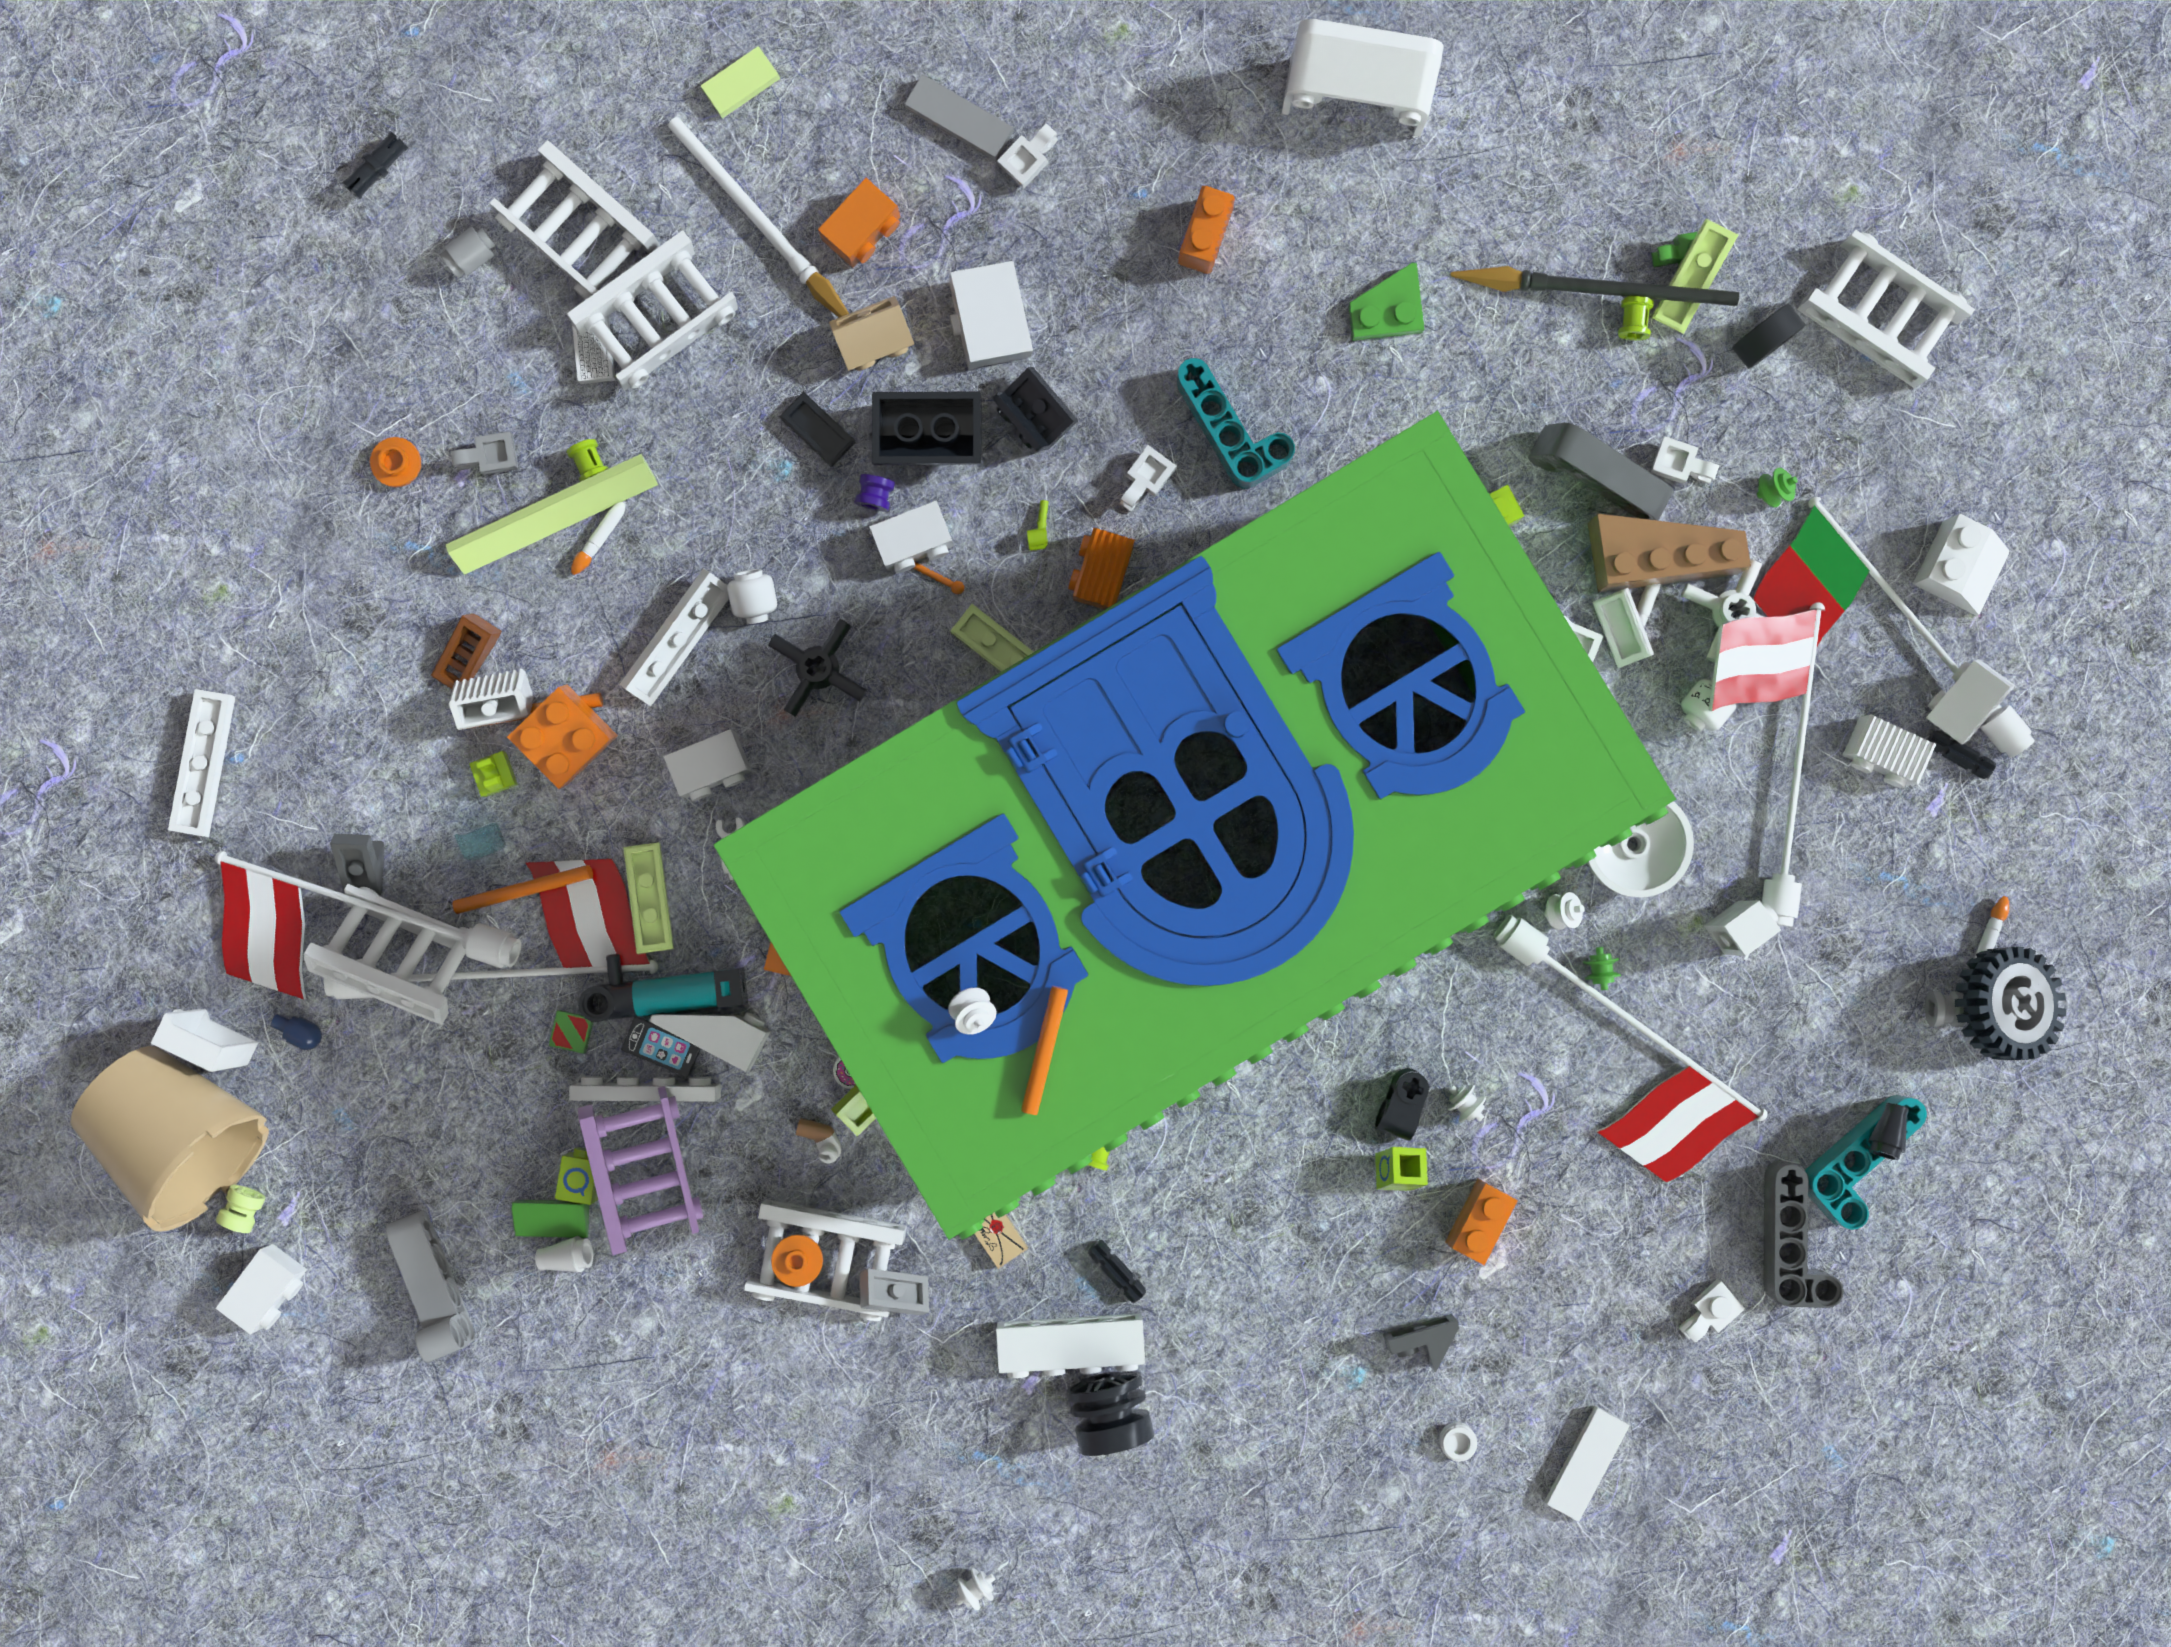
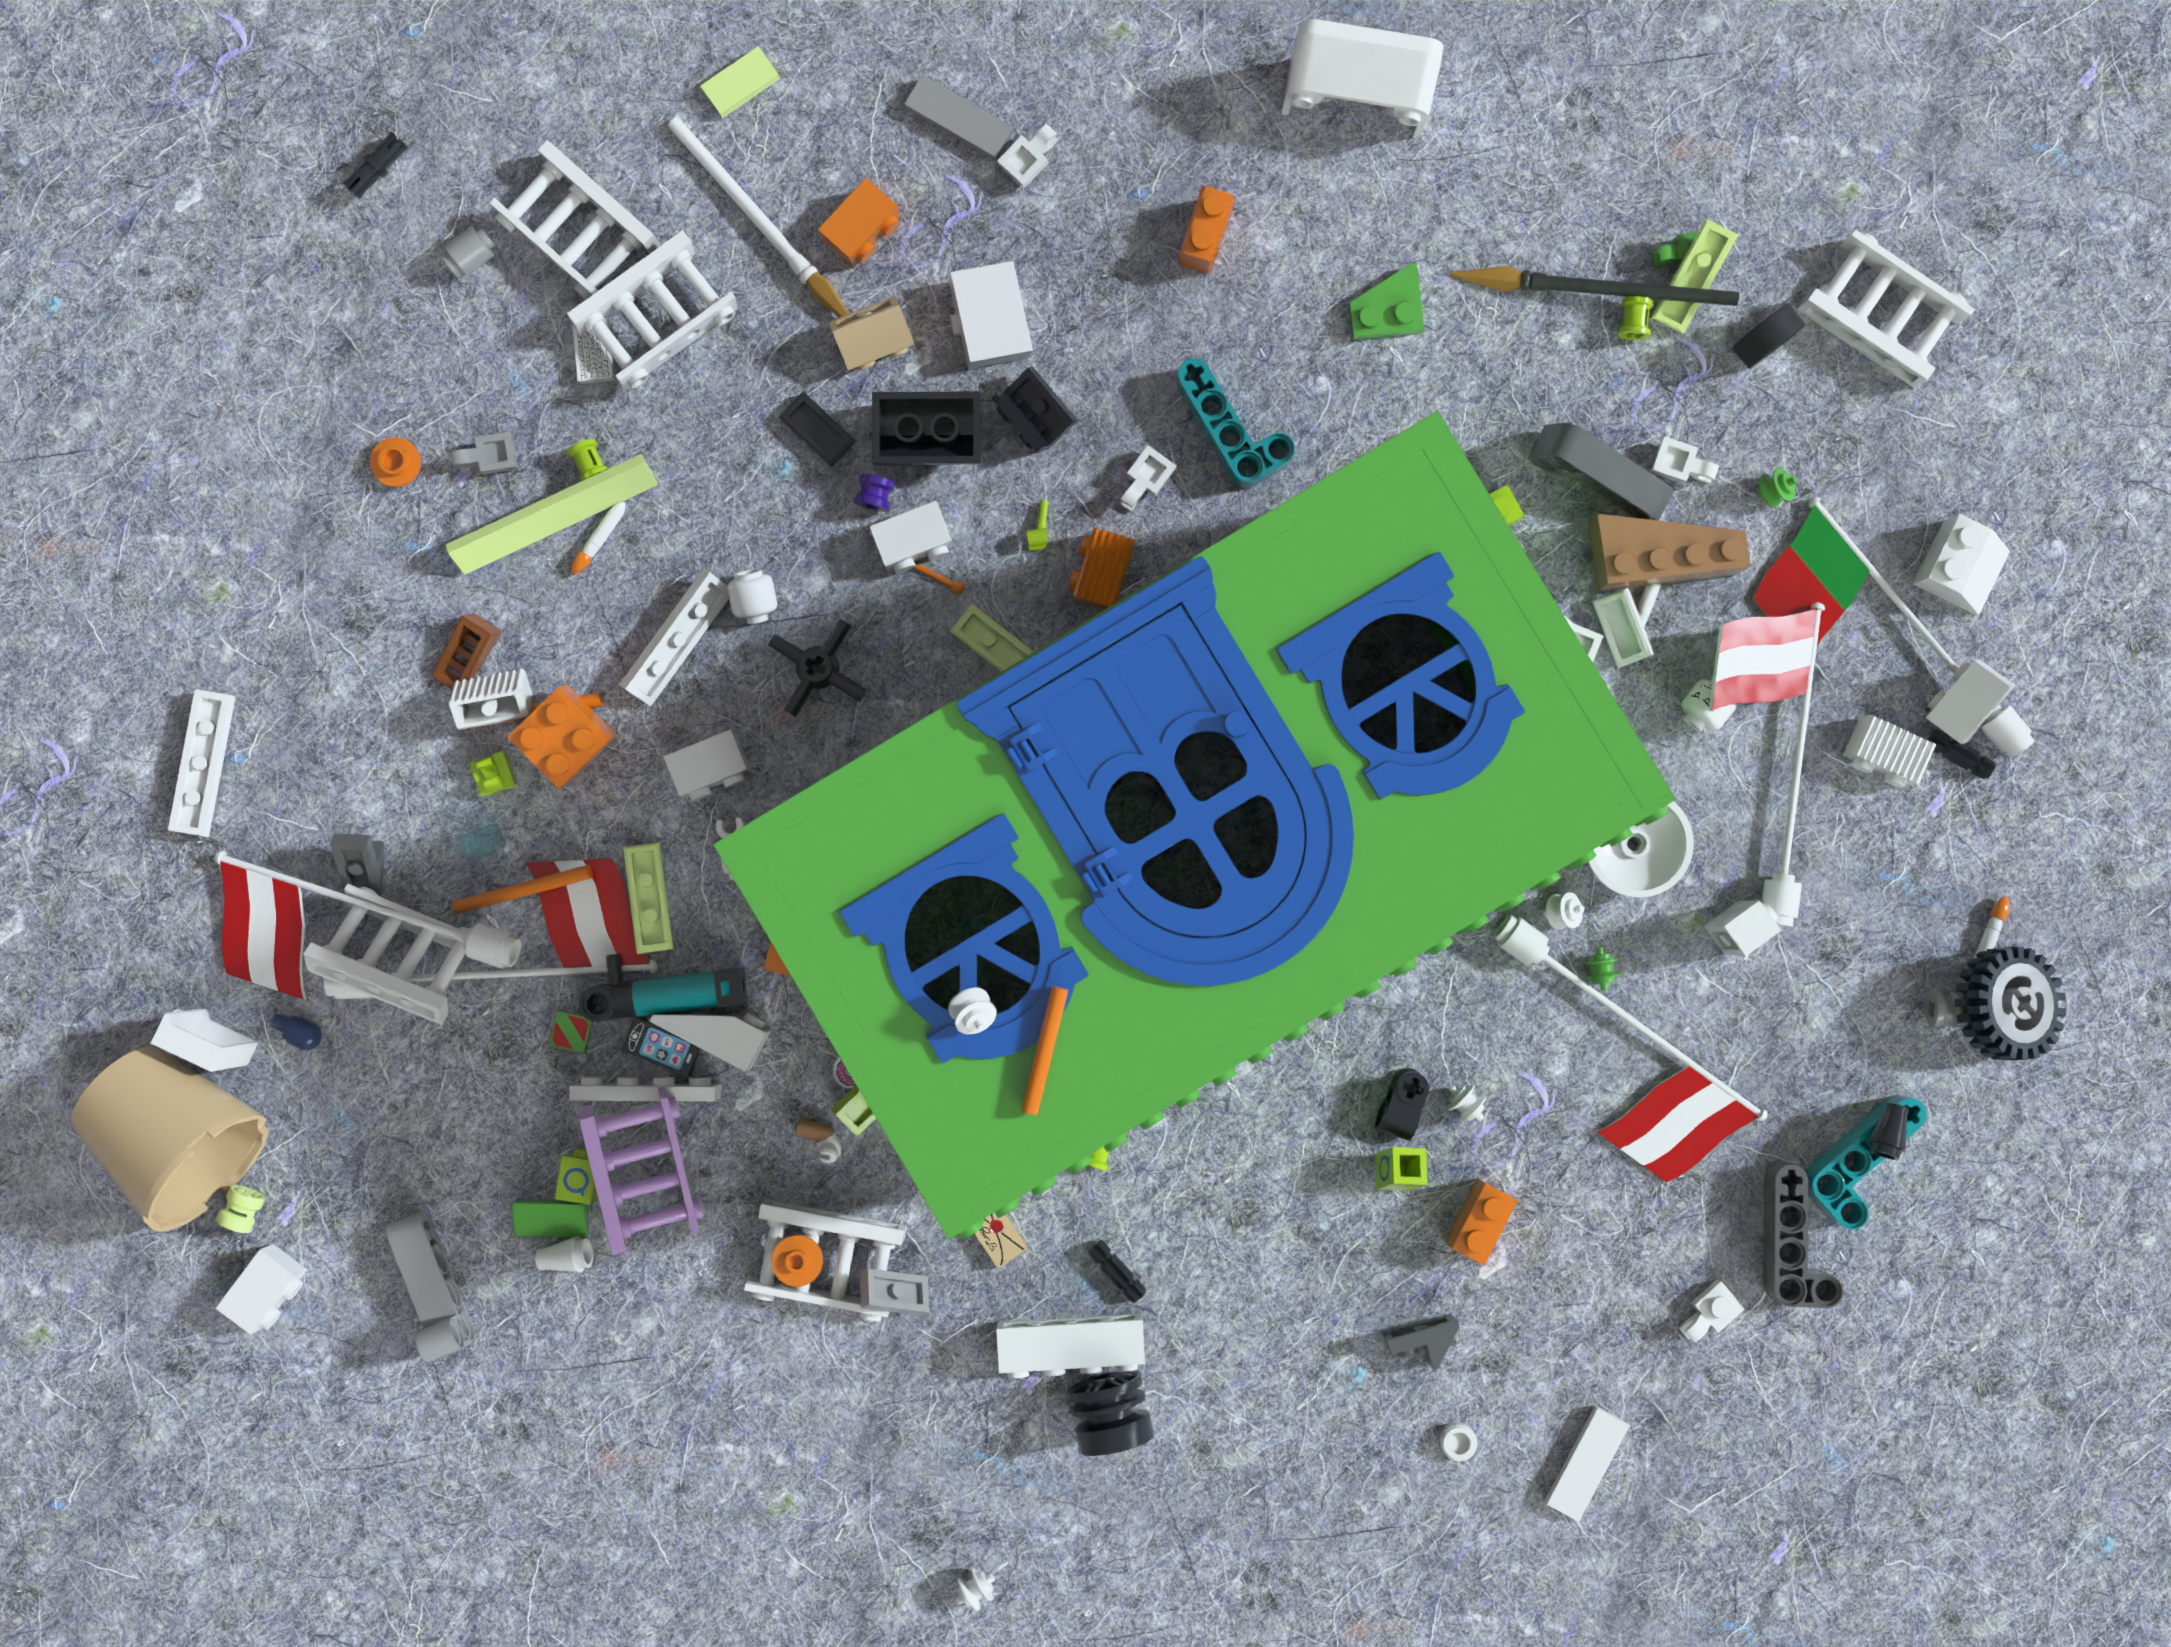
white bar [1681,560,1764,662] -> none

